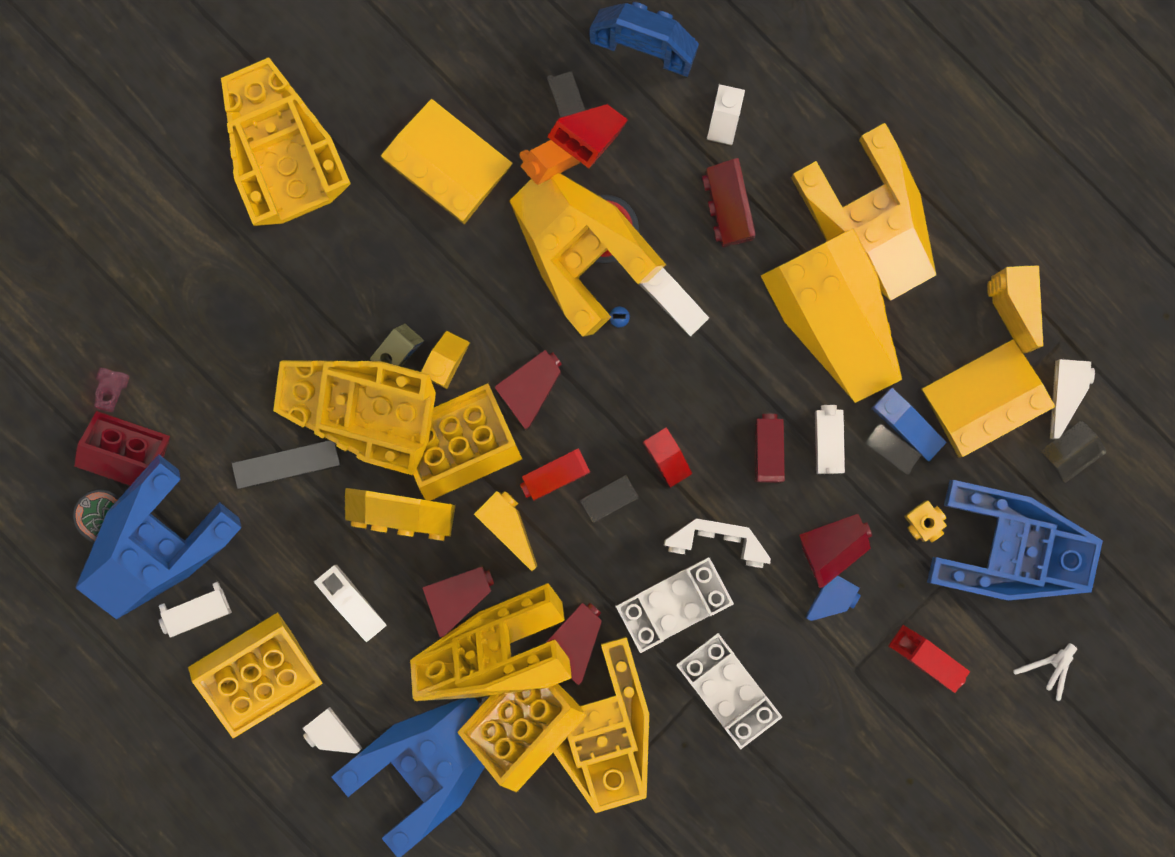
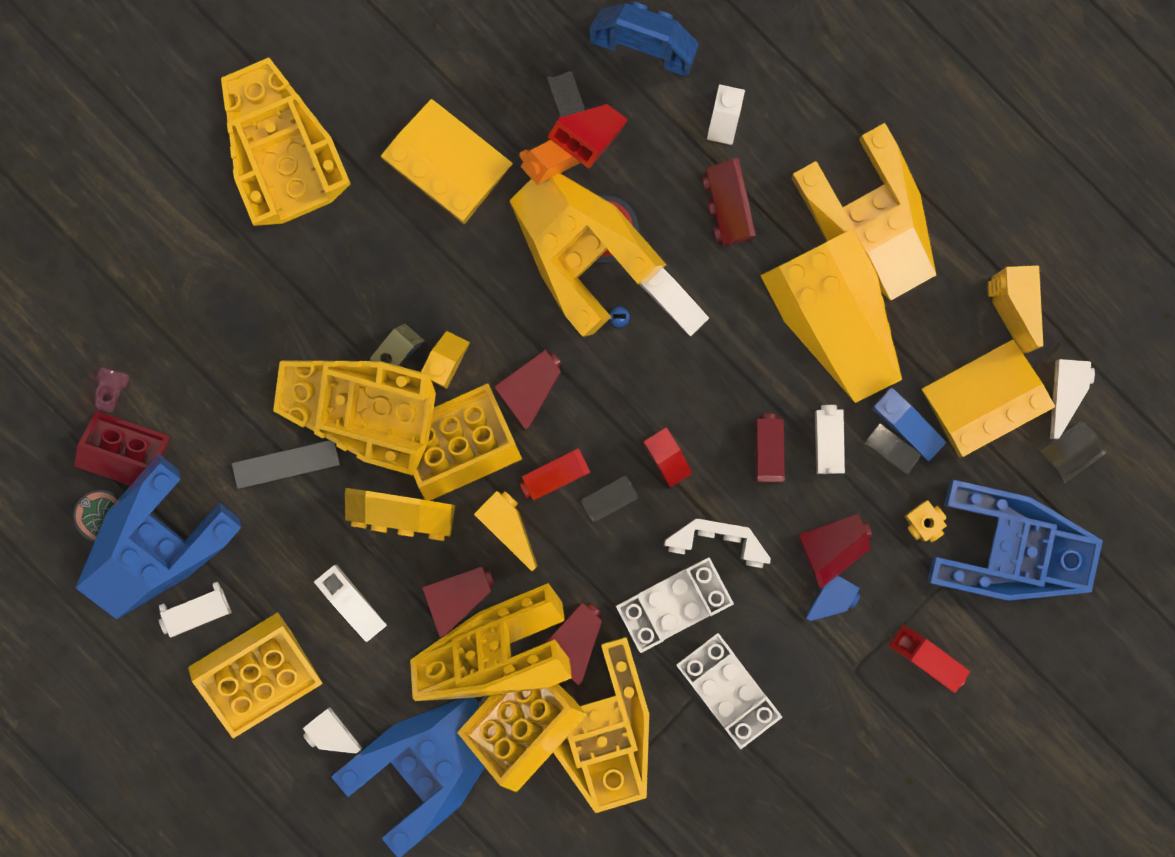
white plant [1013,643,1077,701] -> none

